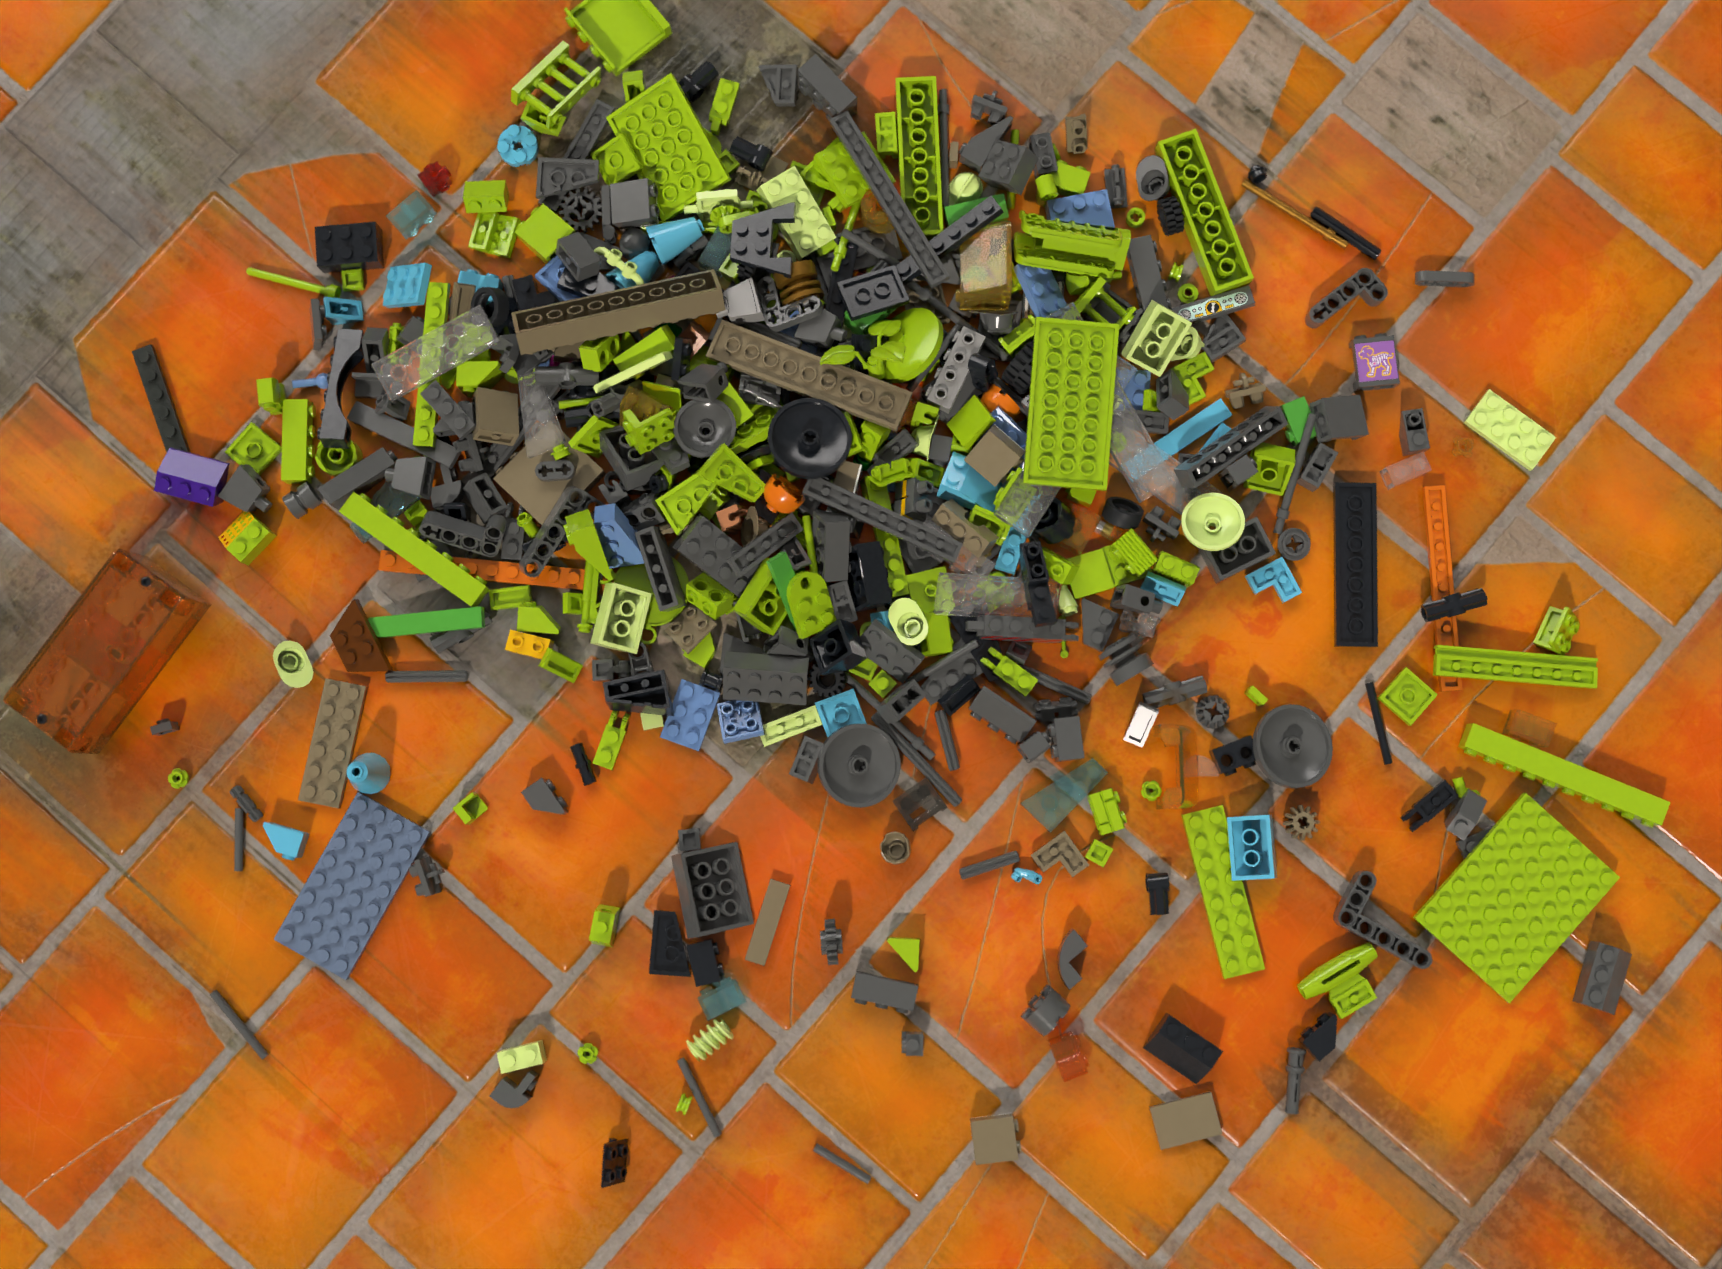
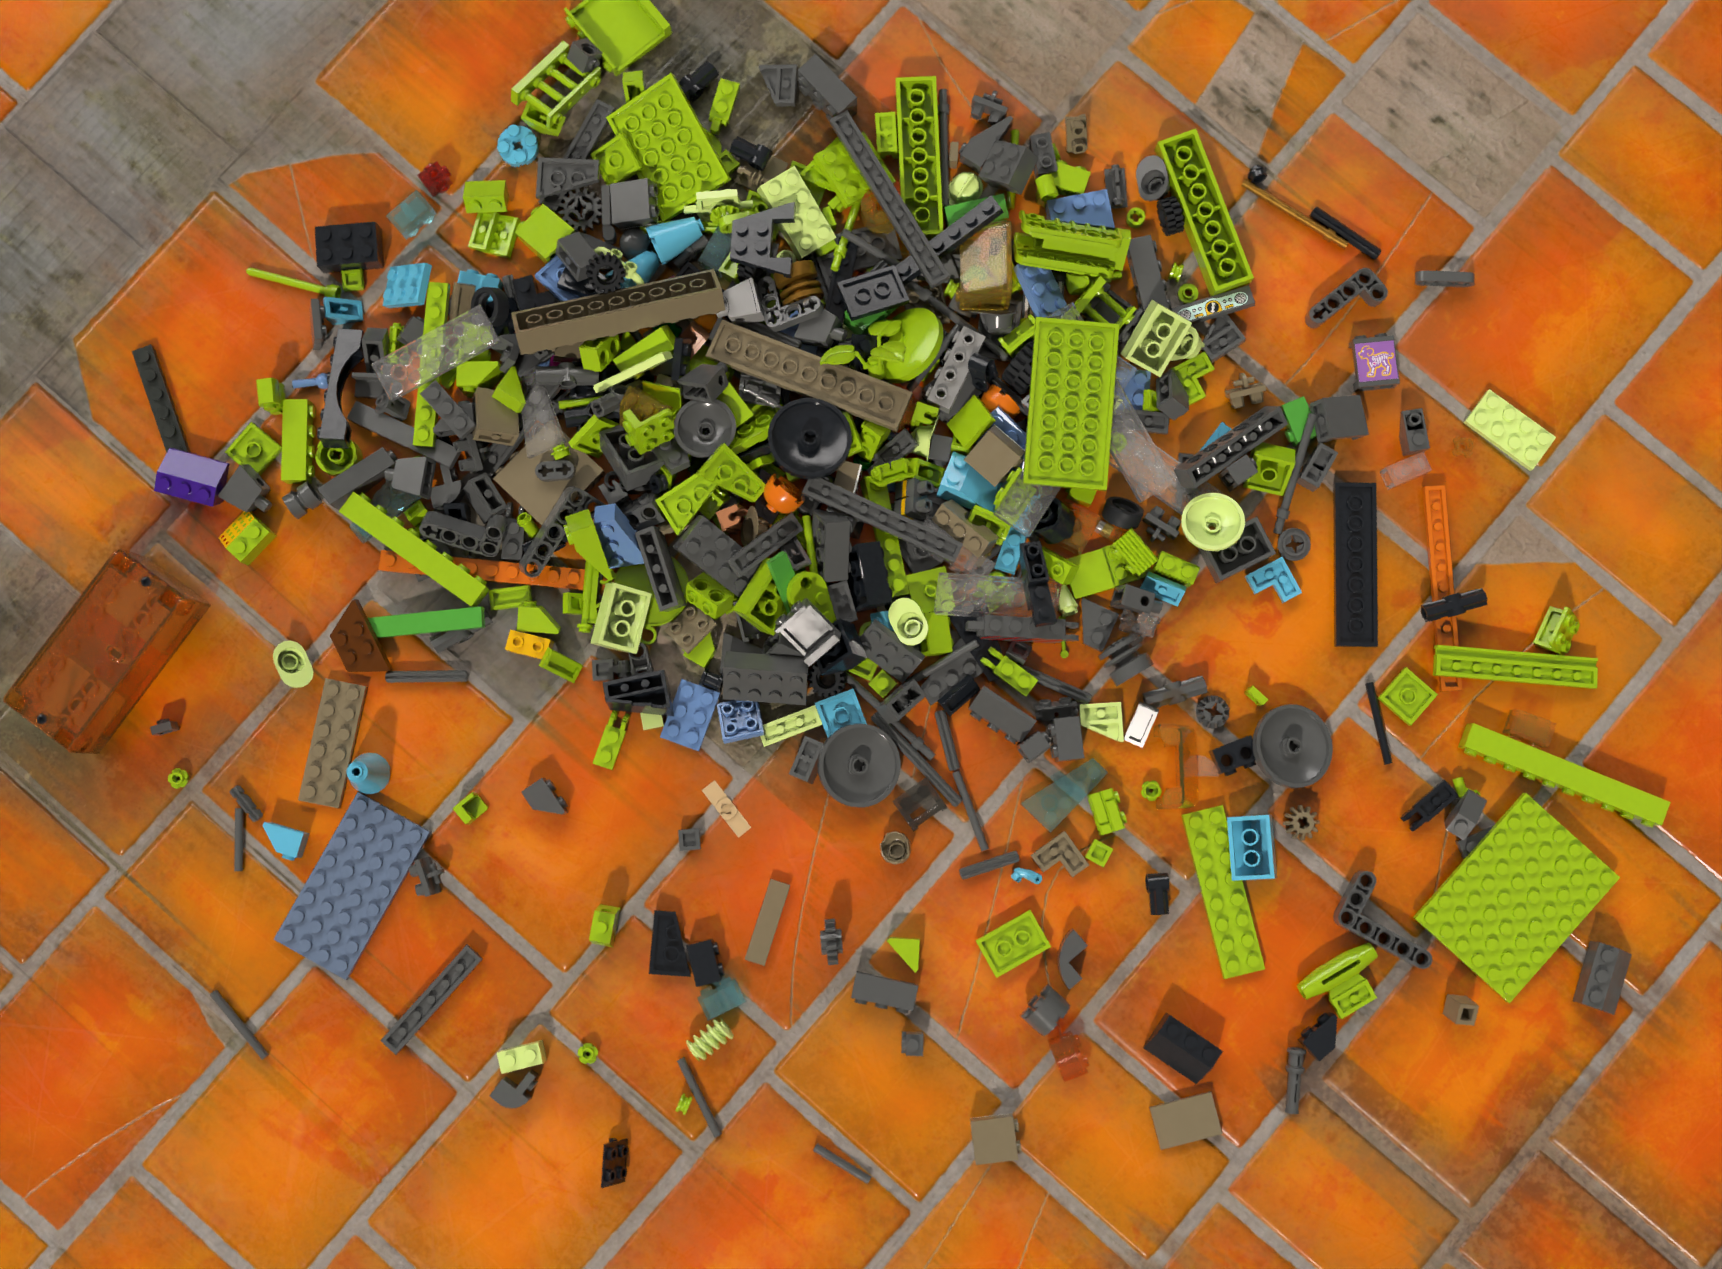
black pin [570,743,597,786] -> none
dark grey slope [671,842,754,938] -> none
medium azure tile [1120,398,1232,484] -> none
none -> dark grey plate [380,945,483,1055]
none -> lime slope [492,366,526,413]
none -> dark grey brick [567,38,602,73]
none -> black tyre [586,252,626,293]
none -> tan piece [702,780,751,838]
none -> panel [774,598,841,667]
none -> lime bush [943,279,960,300]
none -> dark grey bar [952,770,989,851]
none -> lime plate [975,910,1051,978]
none -> yellowish green wing [1079,702,1124,742]
none -> dark tan brick [1443,994,1479,1026]

